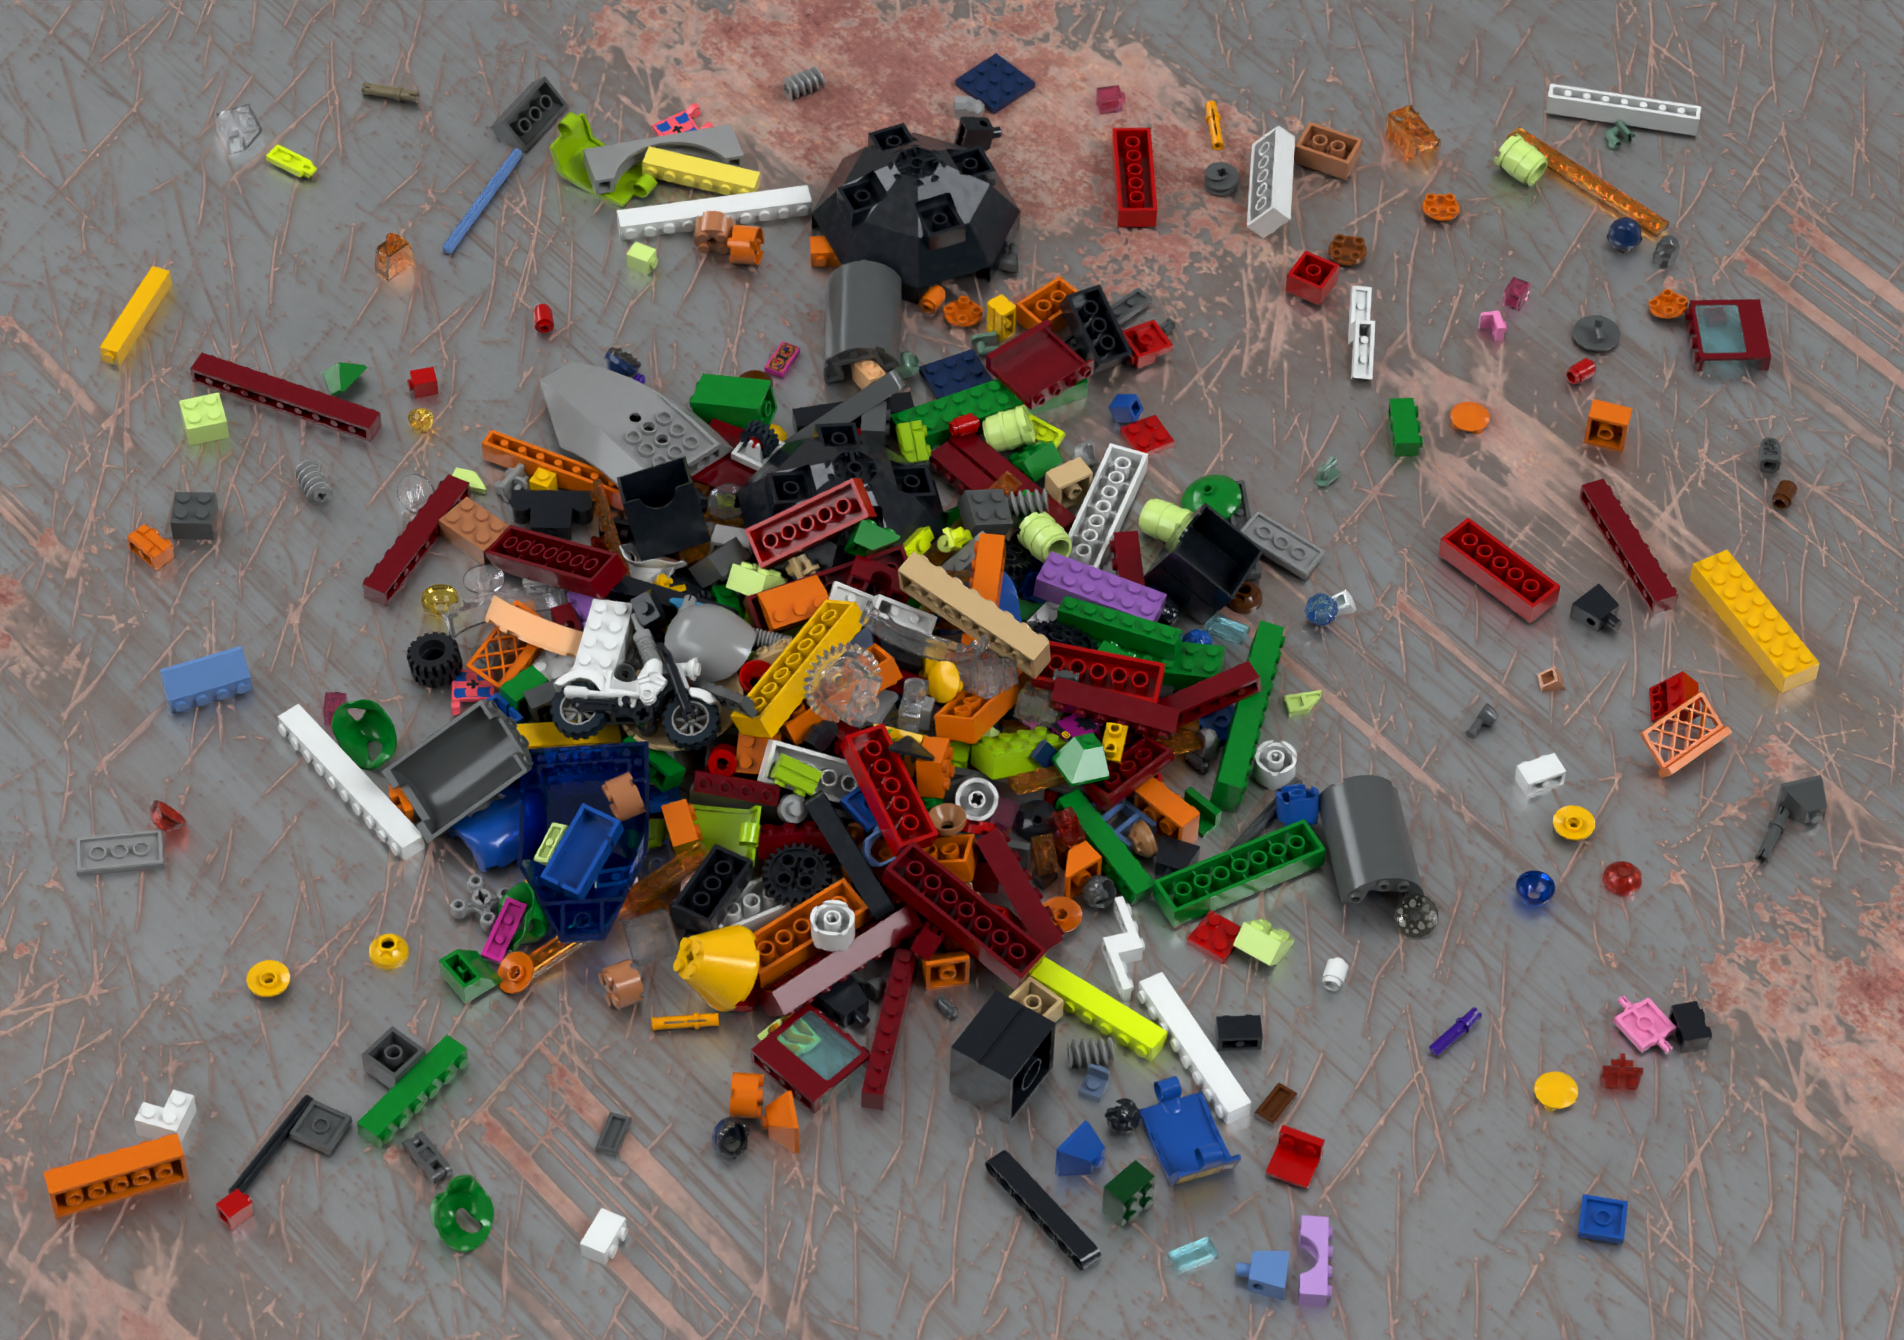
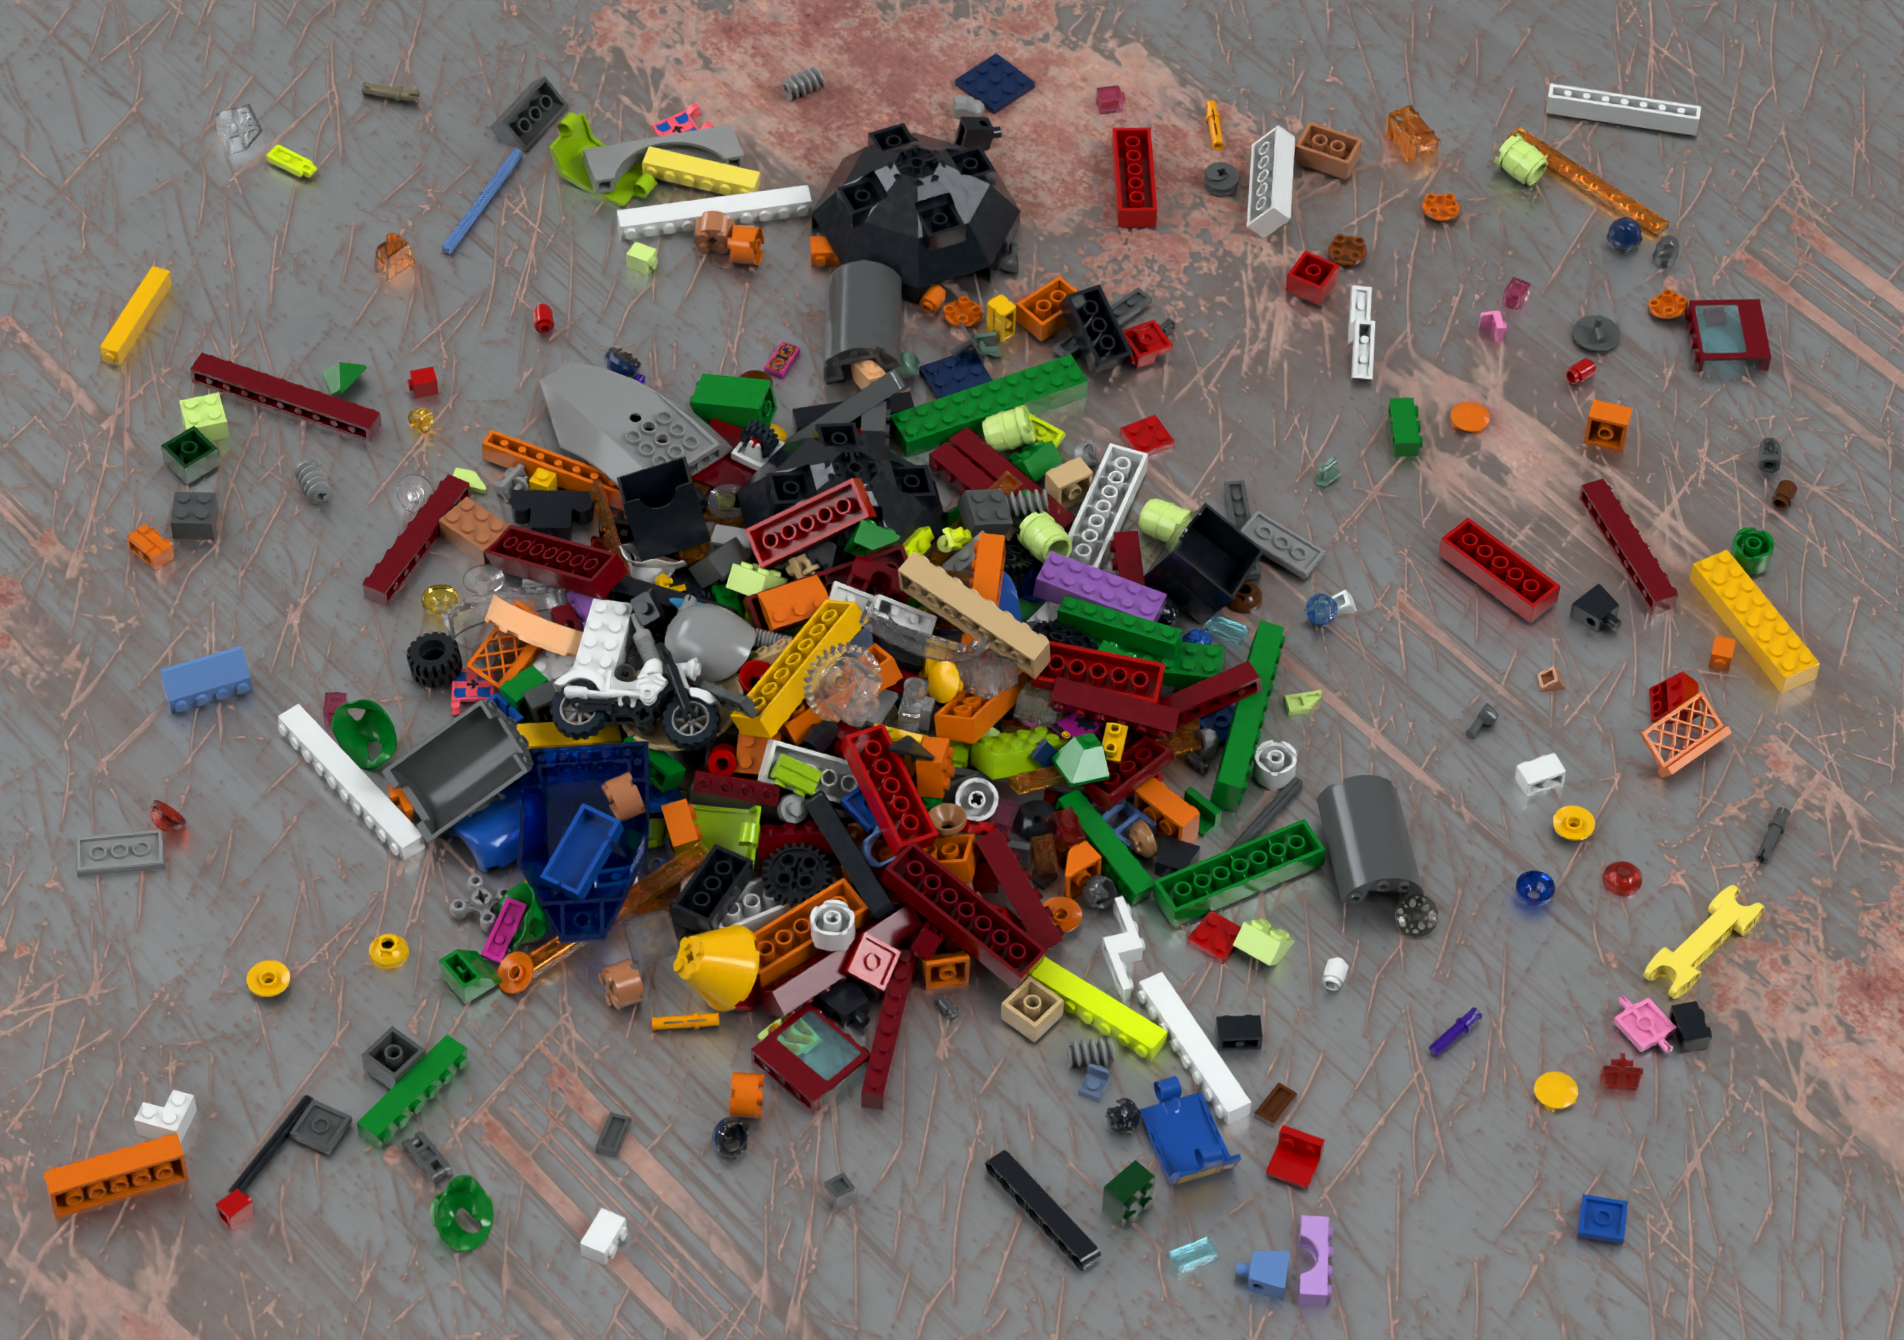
yellowish green slope [533,822,569,866] -> none
orange slope [761,1091,799,1153] -> none
lime brick [896,420,931,464] -> none
red brick [948,413,980,438] -> none
black piece [949,990,1056,1124] -> none
dark red panel [986,318,1094,410] -> none
dark grey piece [1053,669,1079,682] -> none
blue slope [1055,1120,1106,1176] -> none
blue brick [1108,394,1144,422] -> none
green dish [1181,474,1242,519] -> none
blue brick [1276,784,1320,826] -> none
sand green piece [1605,120,1635,150] -> none
dark grey slope [1775,775,1827,825] -> none
none -> dark green brick [161,426,220,485]
none -> dark grey panel [824,1172,856,1213]
none -> plate [844,932,901,992]
none -> dark grey shield [950,322,985,364]
none -> light yellow piece [1643,884,1765,999]
none -> orange brick [1709,635,1736,671]
none -> green brick [1730,527,1774,576]

